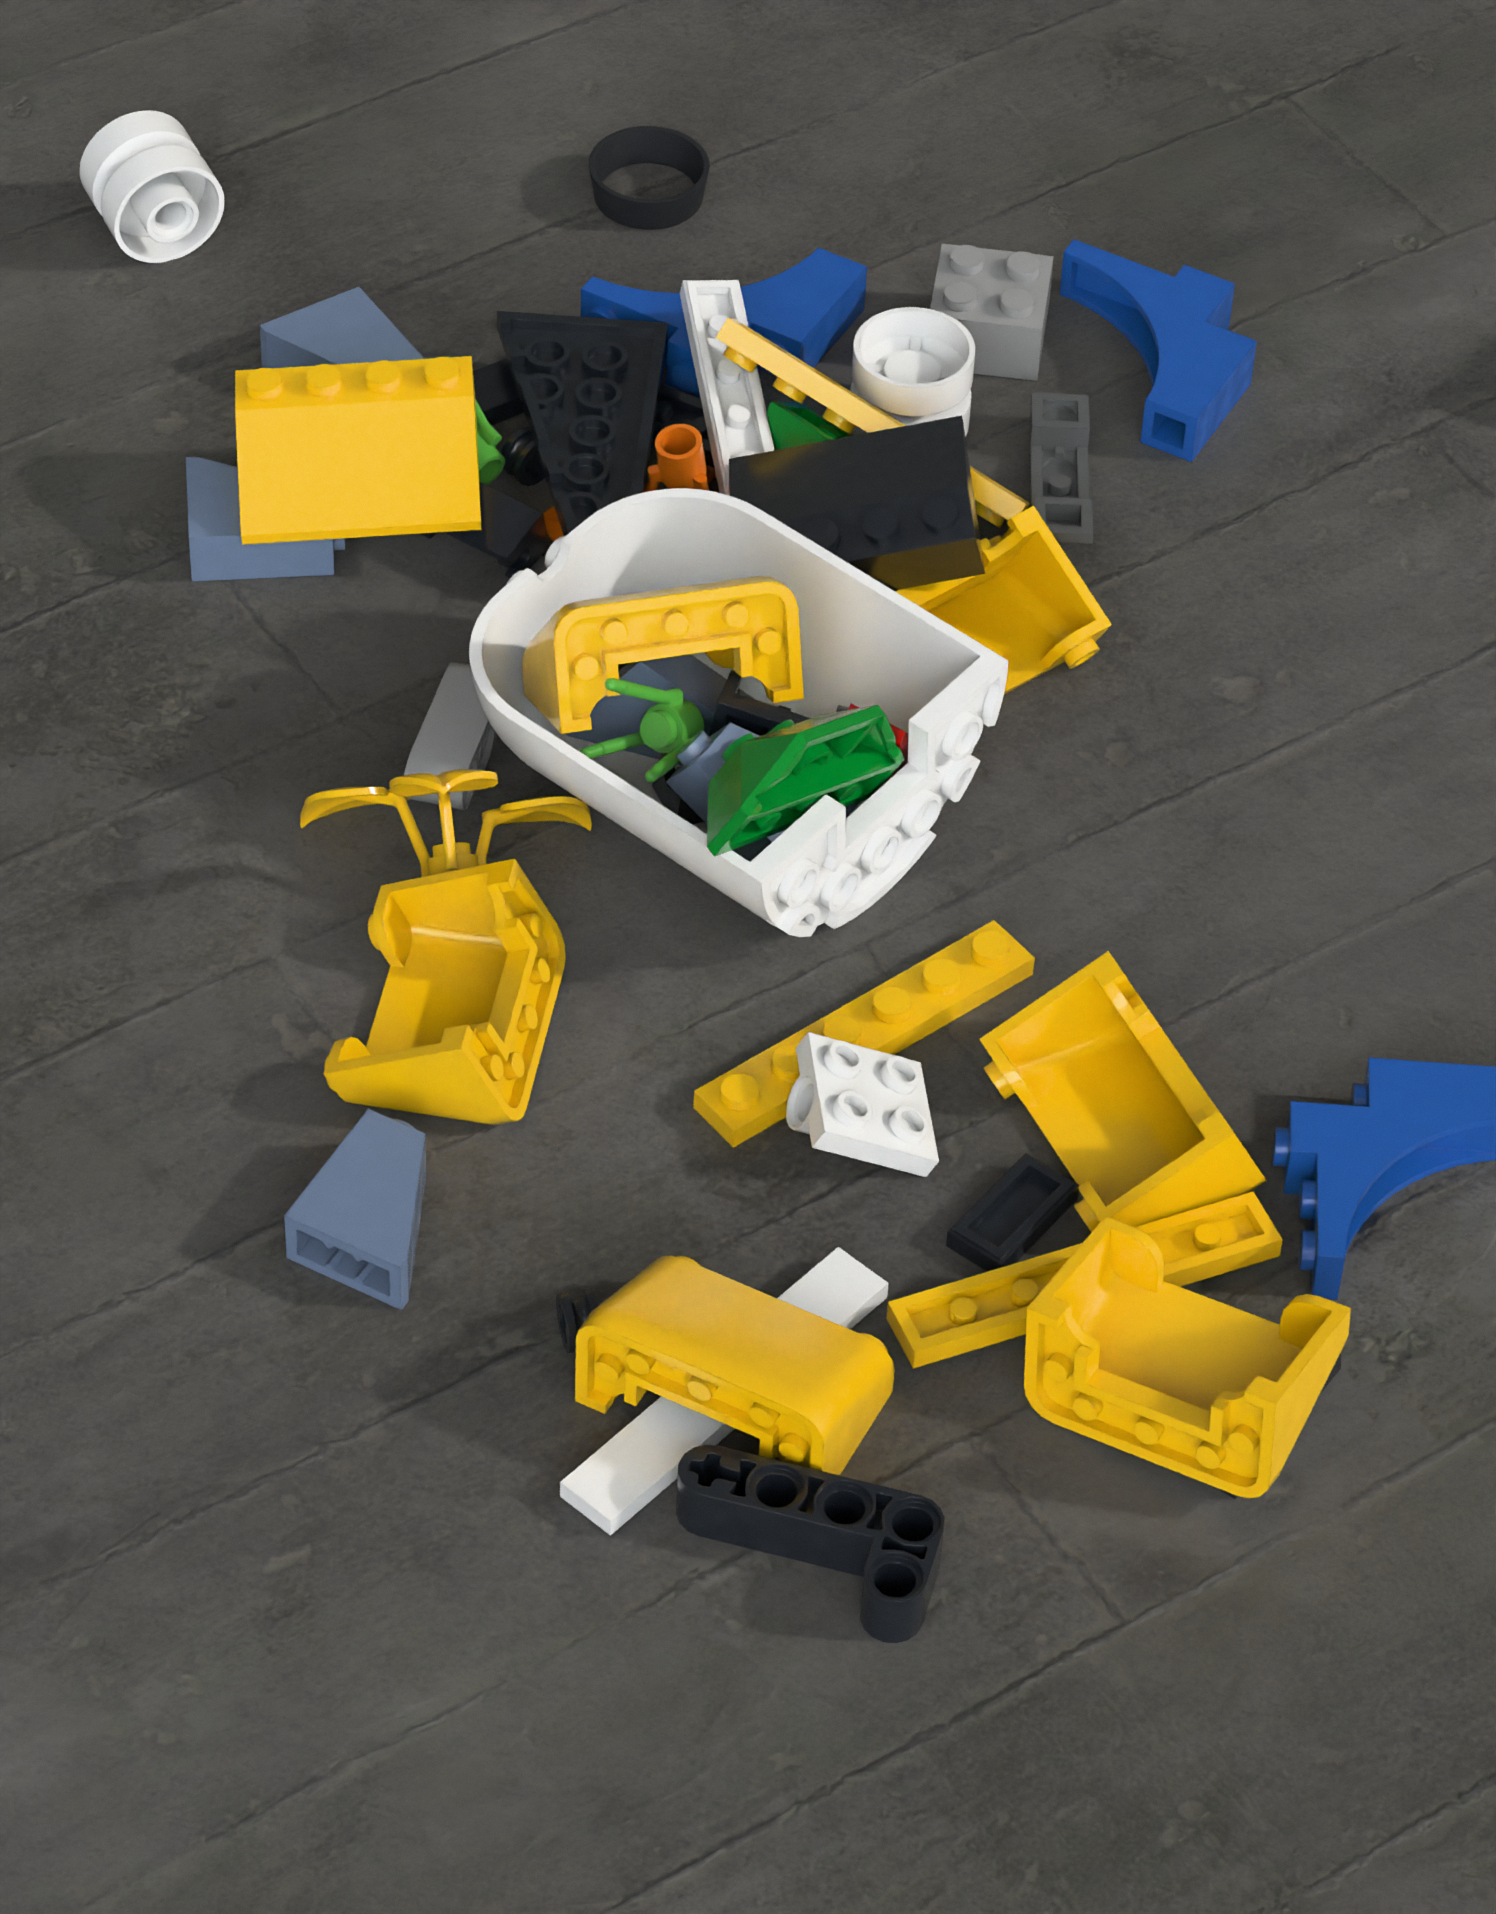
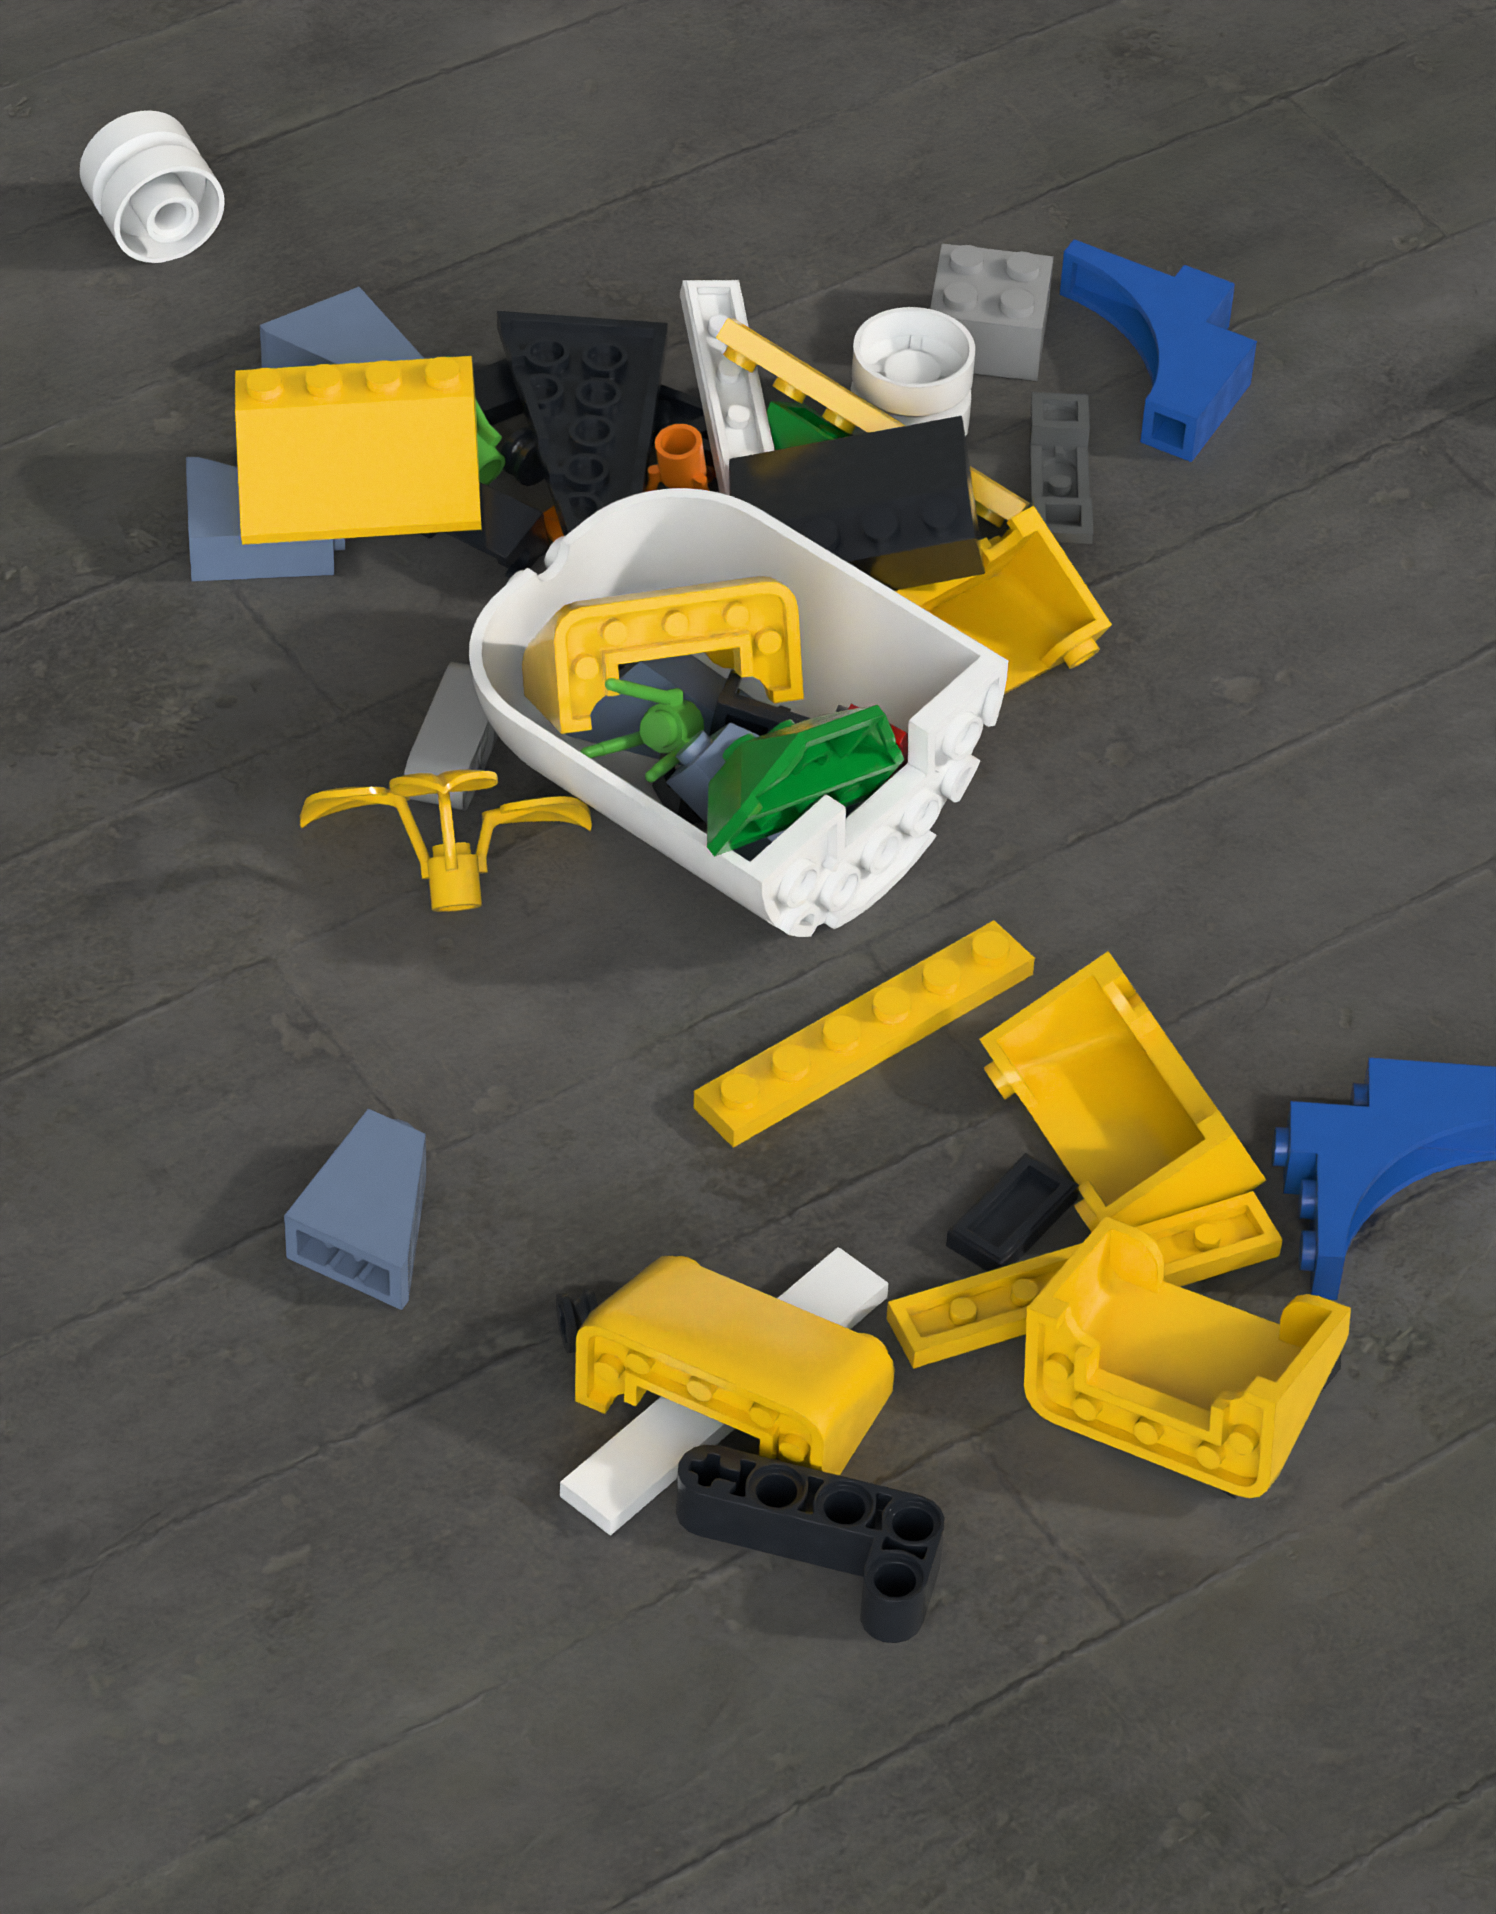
yellow windscreen [323,858,566,1125] -> none
blue arch [580,247,867,398] -> none
black tyre [589,126,710,230] -> none
white plate [786,1032,939,1177] -> none

